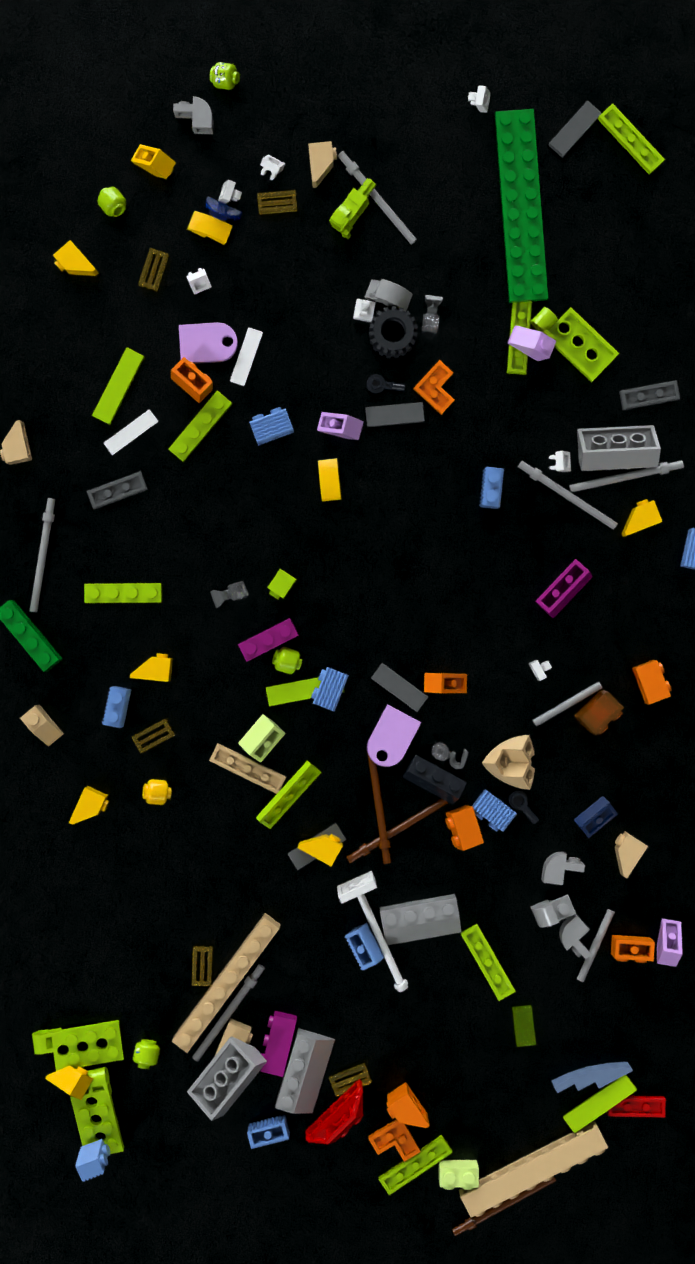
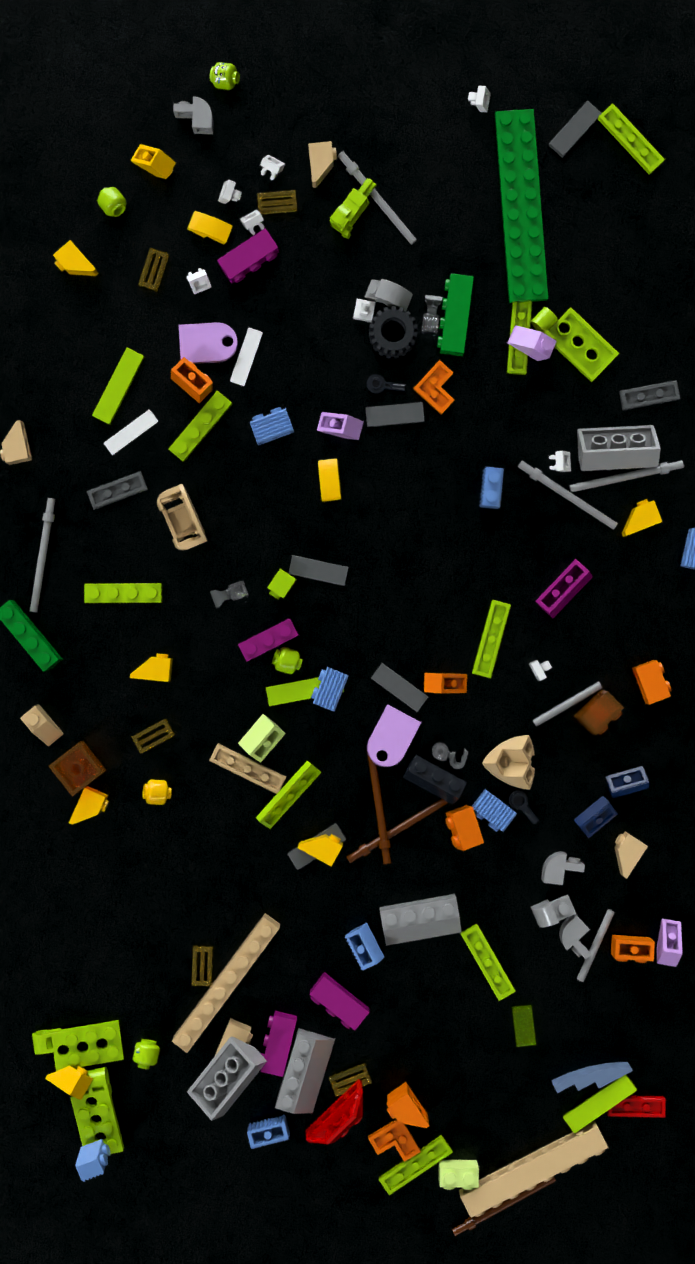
medium blue brick [102,686,131,728] -> none
light grey bar [192,964,265,1061] -> none
clear blue tile [205,196,242,221] -> none
white tile [337,871,408,992] -> none
none -> clear orange brick [49,741,107,796]
none -> tan piece [157,484,207,550]
none -> magenta brick [217,228,279,284]
none -> white tile [240,210,264,235]
none -> dark grey tile [288,555,349,586]
none -> magenta brick [310,972,369,1030]
none -> green brick [437,274,474,356]
none -> lime tile [472,600,511,678]
none -> dark blue slope [606,766,649,798]

